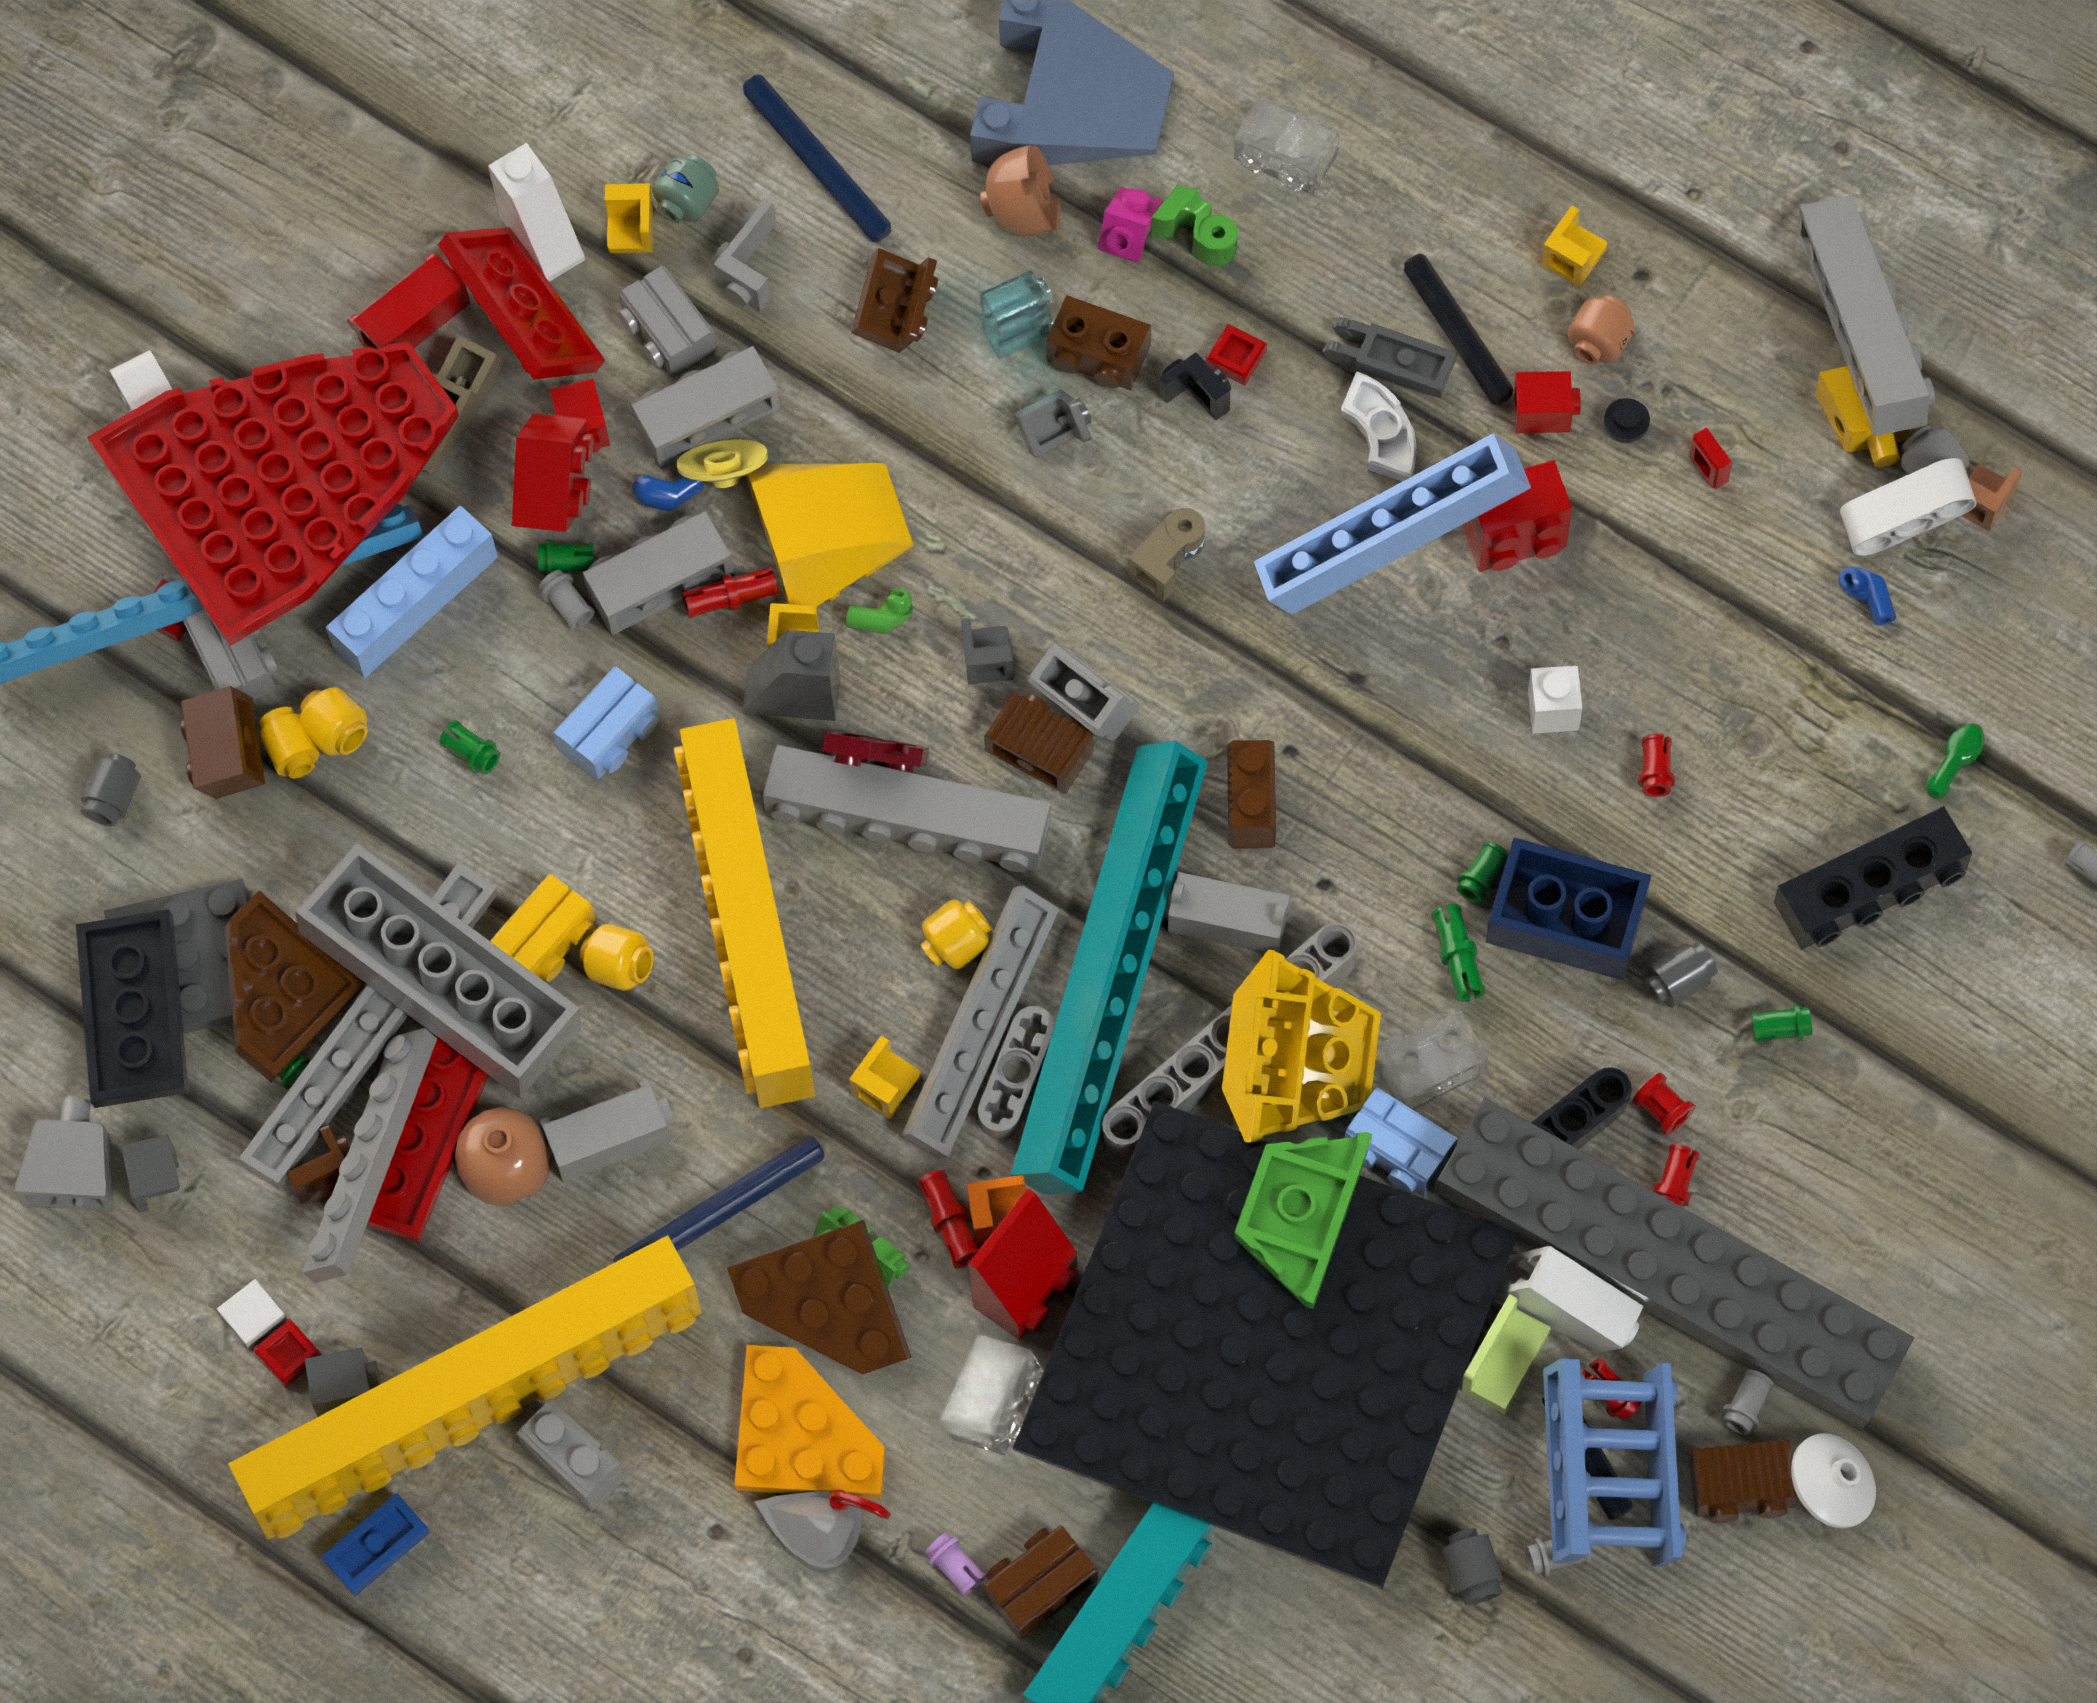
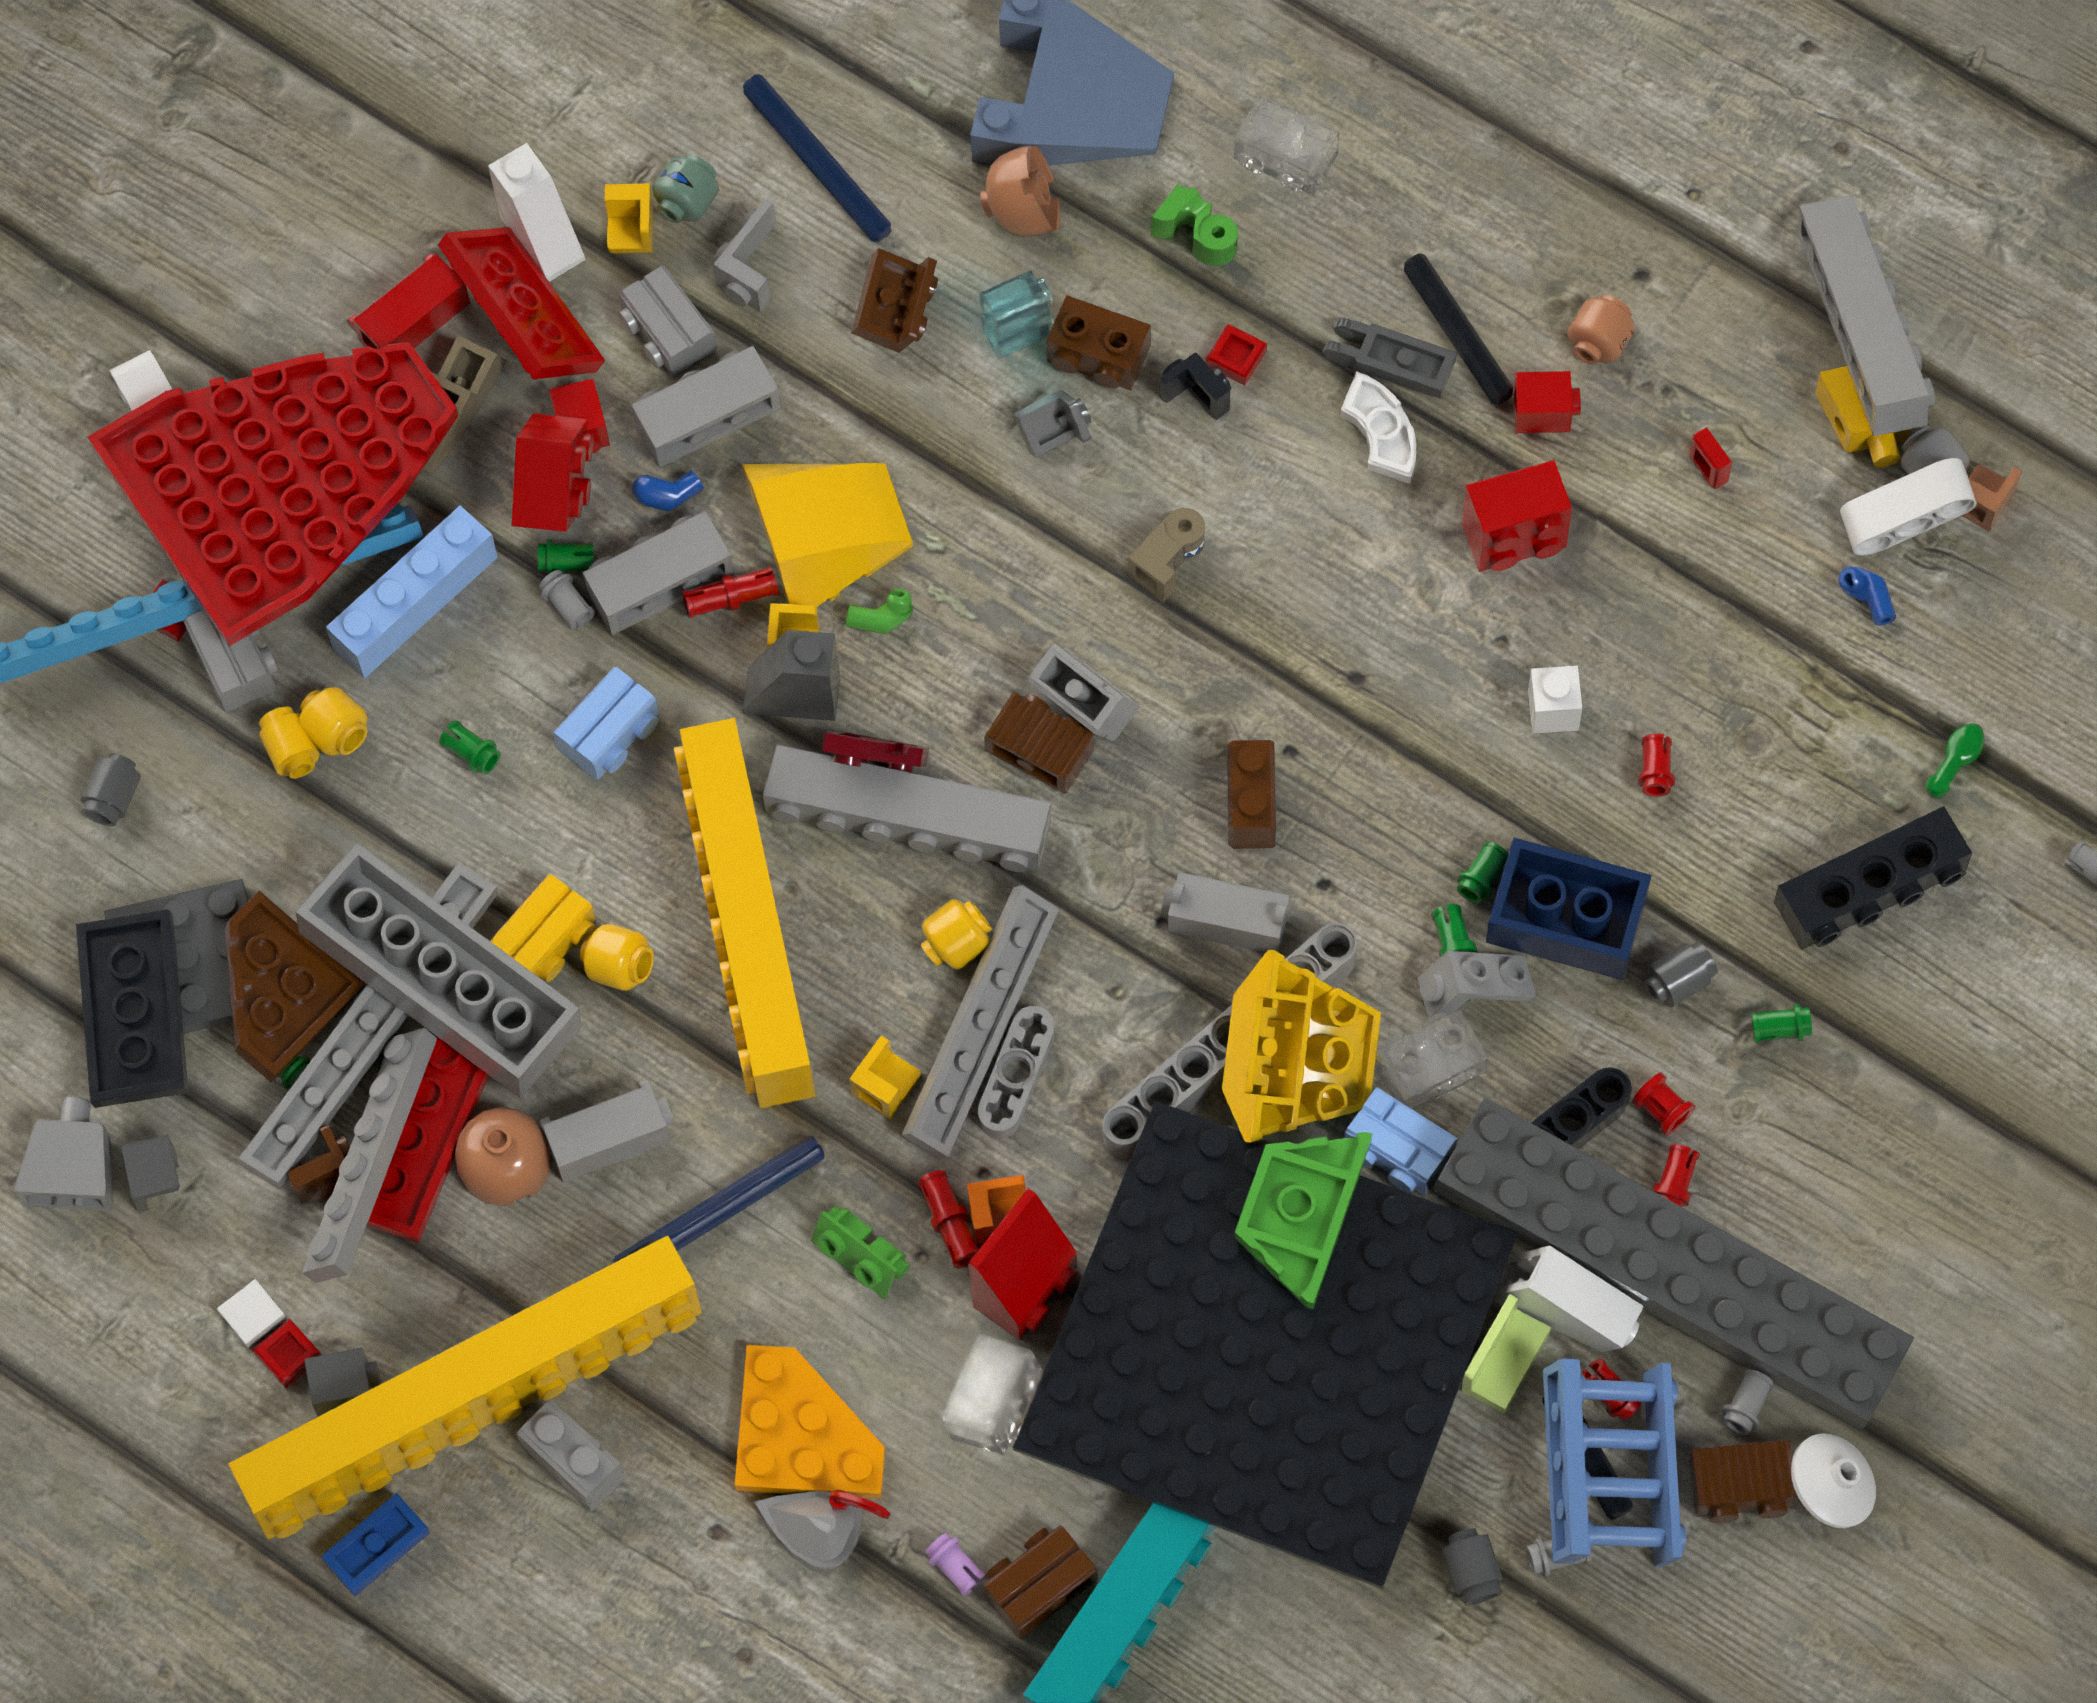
reddish brown brick [180,686,265,799] -> none
light yellow dish [676,439,768,488] -> none
reddish brown plate [727,1220,912,1375] -> none
dark grey panel [961,616,1014,685] -> none
teal brick [1010,740,1208,1194] -> none
dark pink bracket [1098,187,1163,262] -> none
light blue brick [1254,433,1531,615] -> none
yellow panel [1541,205,1607,287] -> none
black plate [1604,398,1650,443] -> none
none -> light grey bracket [1418,951,1536,1020]

